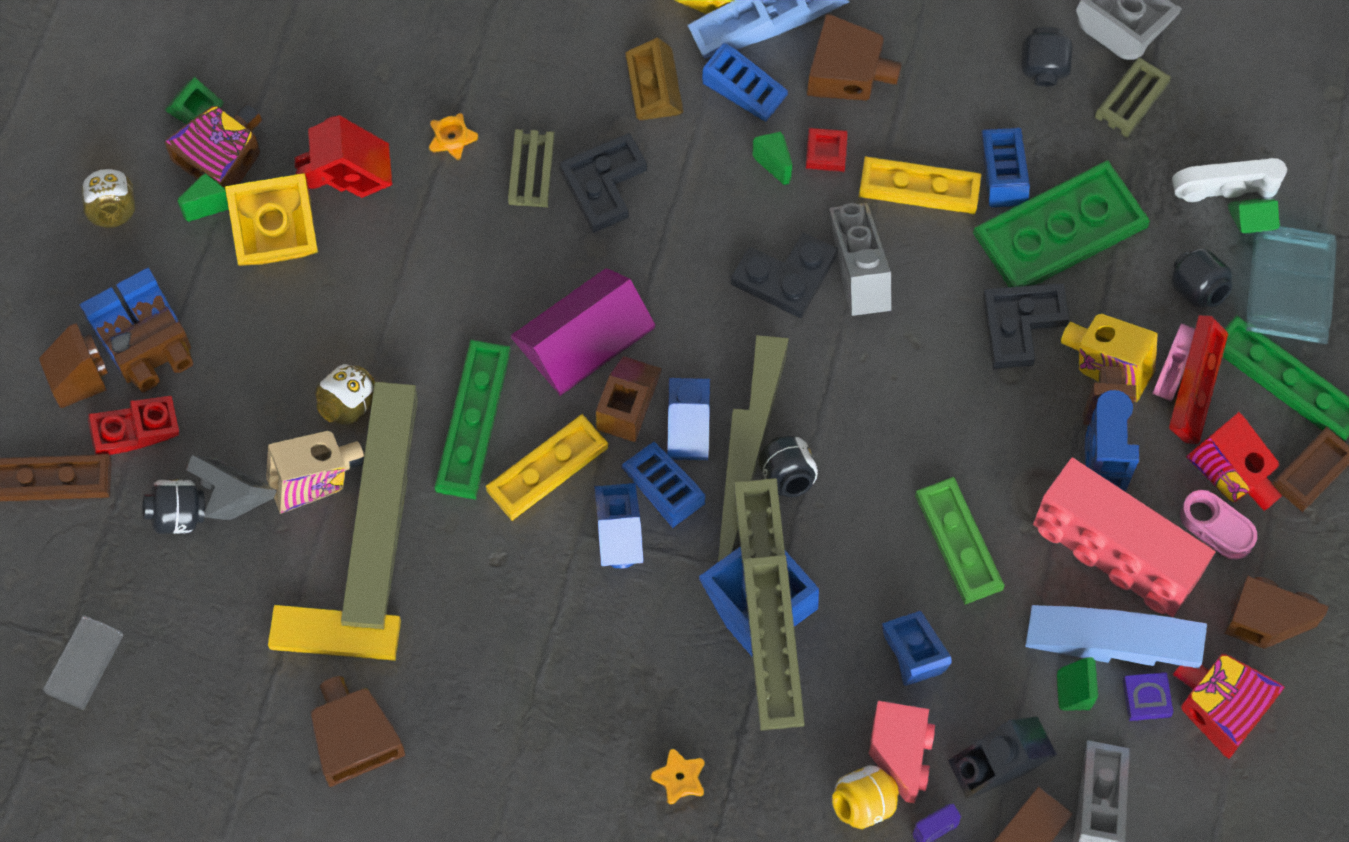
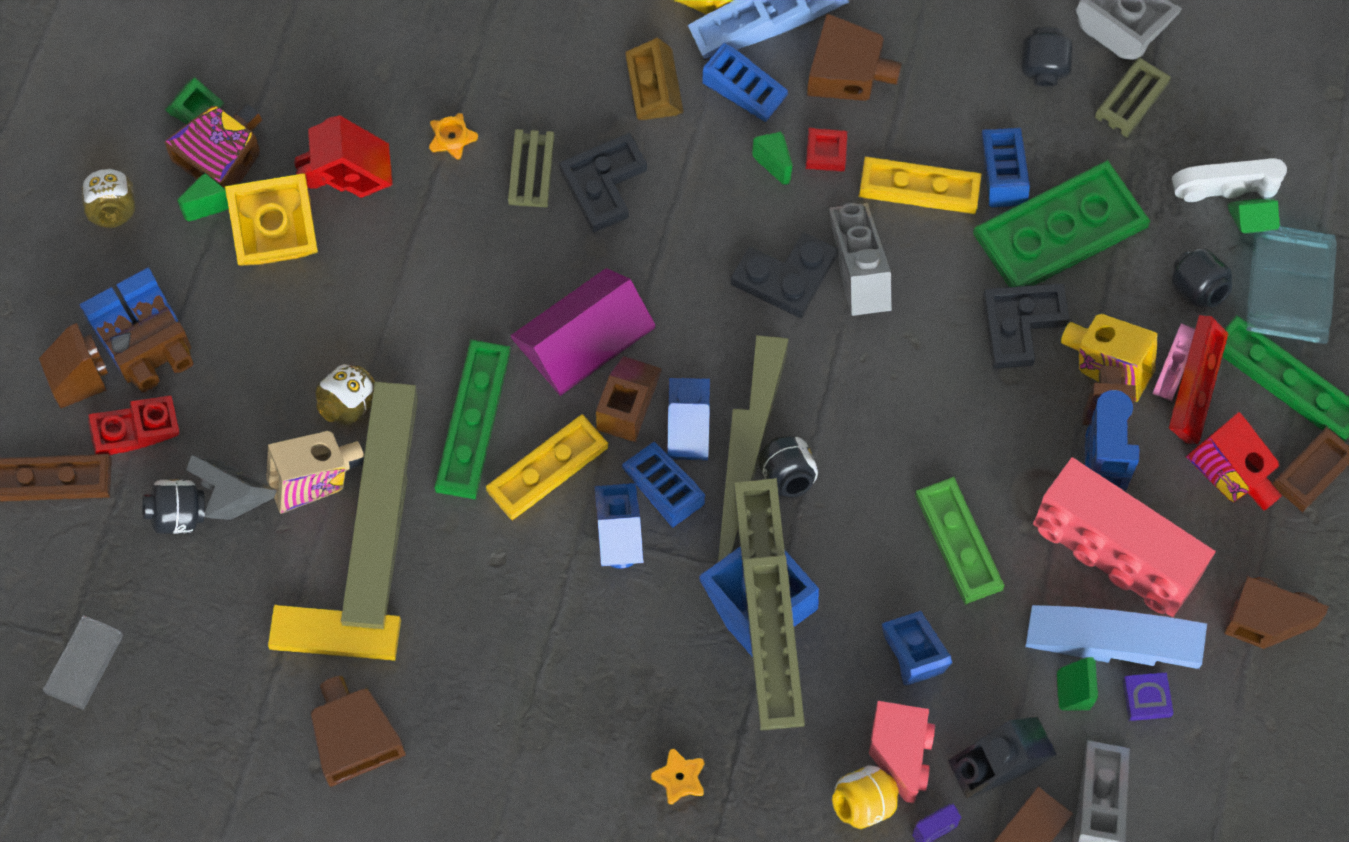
torso [1173,654,1285,759] -> none
bright pink piece [1180,490,1257,560] -> none

